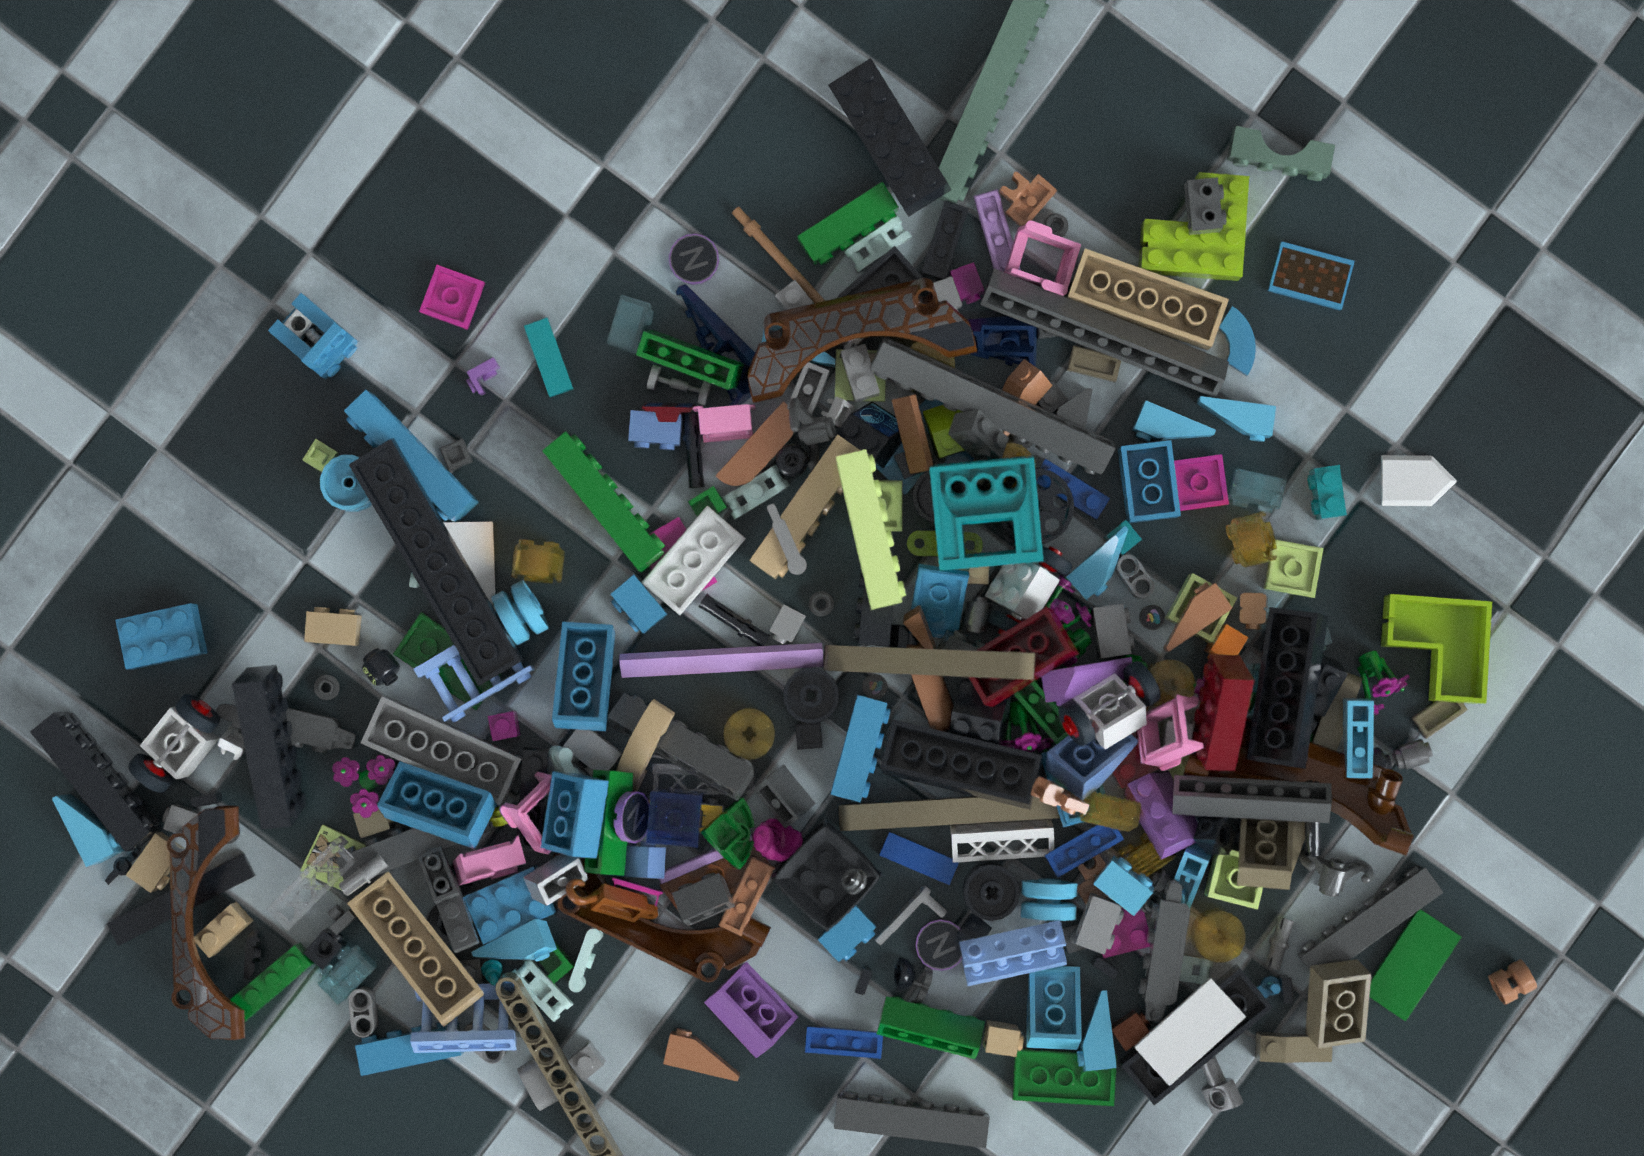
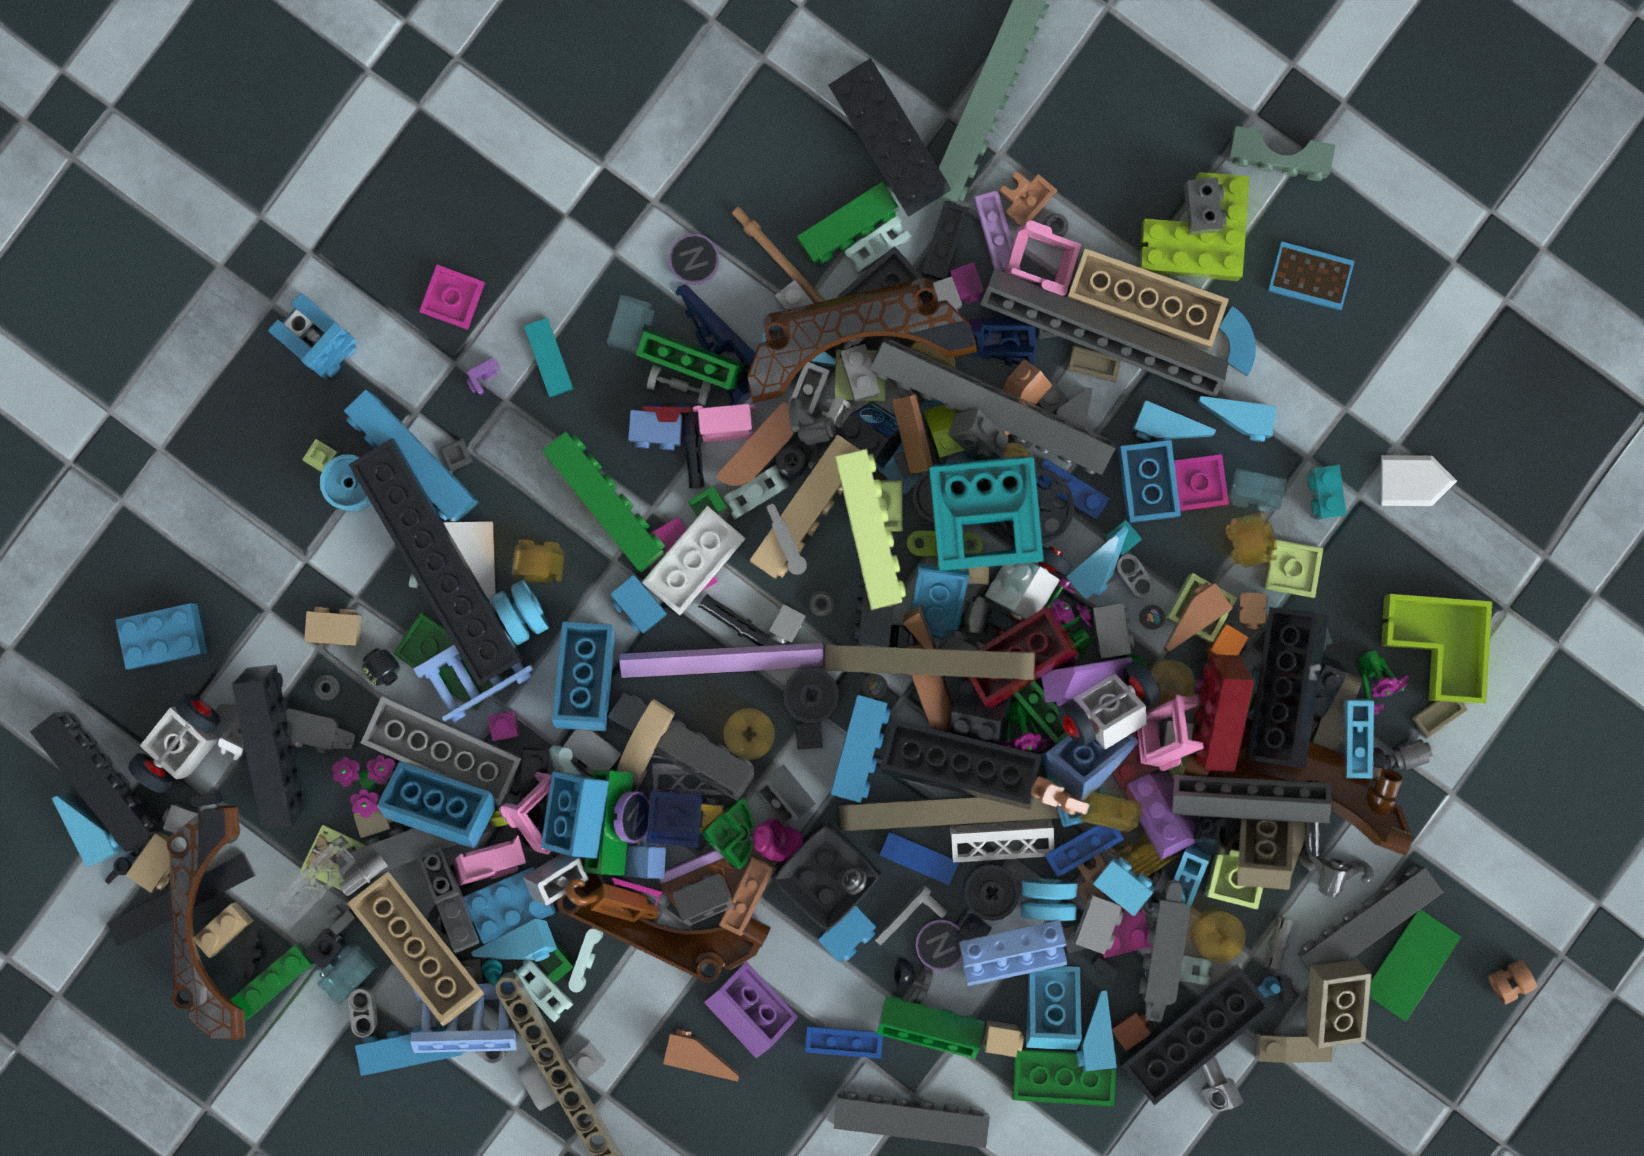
black tile [854,966,872,995] -> none
white tile [1134,978,1246,1086] -> none

